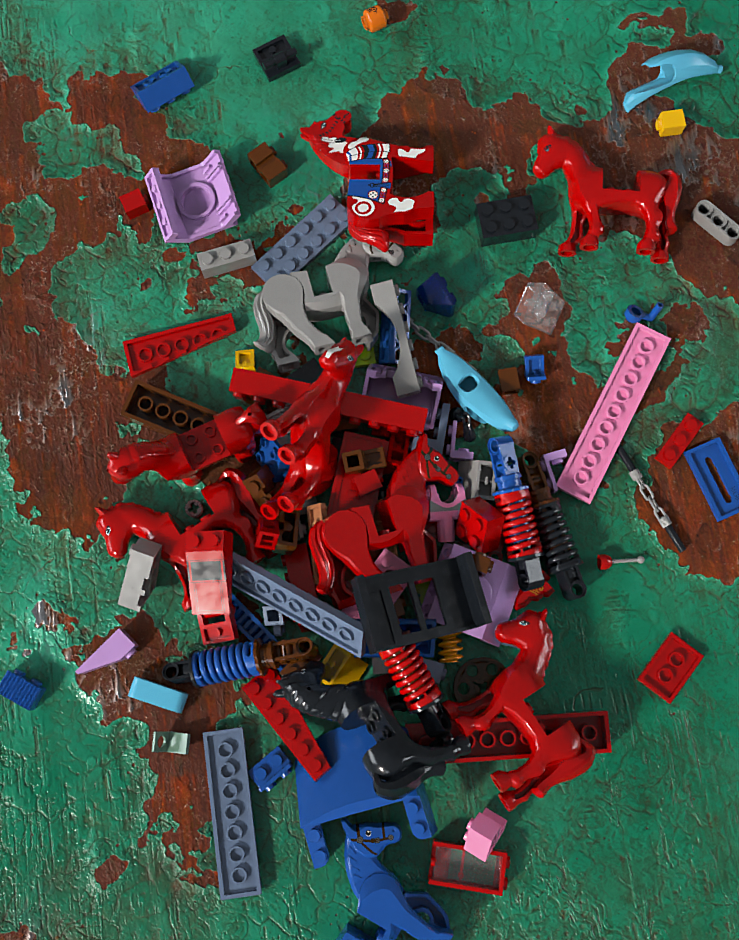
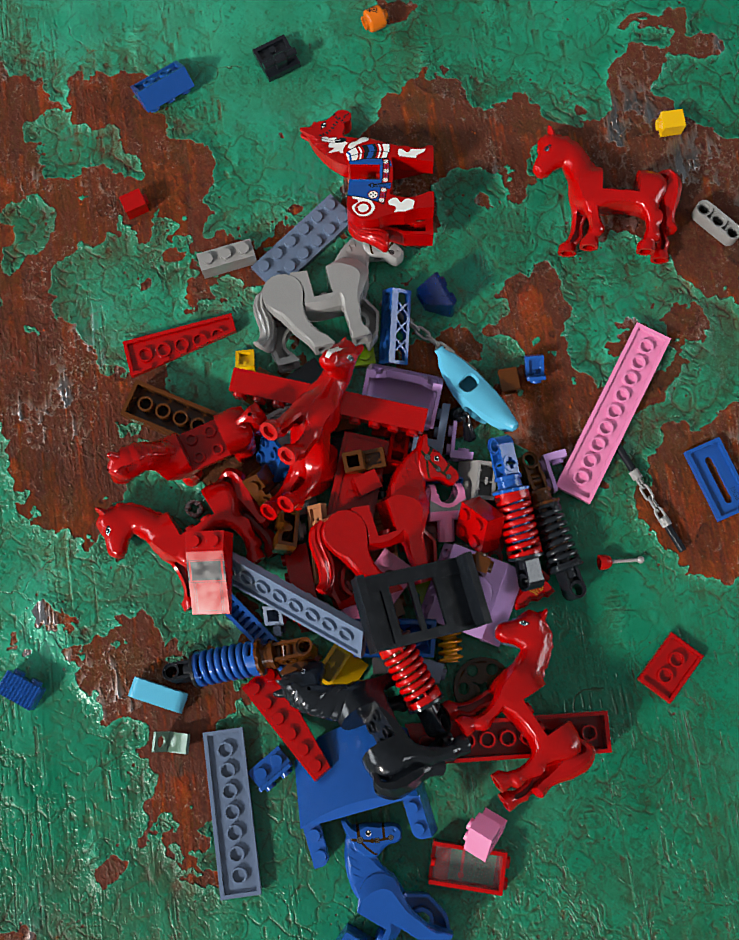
lavender slope [75,628,139,674] -> none
light grey wedge [118,537,162,612] -> none
lavender panel [144,149,241,243] -> none
red plate [197,604,239,645] -> none
reddish brown brick [247,141,288,189] -> none
red brick [255,517,280,550] -> none
light grey arch [370,279,423,399] -> none
black brick [474,195,538,247] -> none
clear slope [514,282,565,335] -> none
medium azure piece [623,49,723,113] -> none
blue plate [624,302,664,323] -> none
red plate [654,412,704,469] -> none

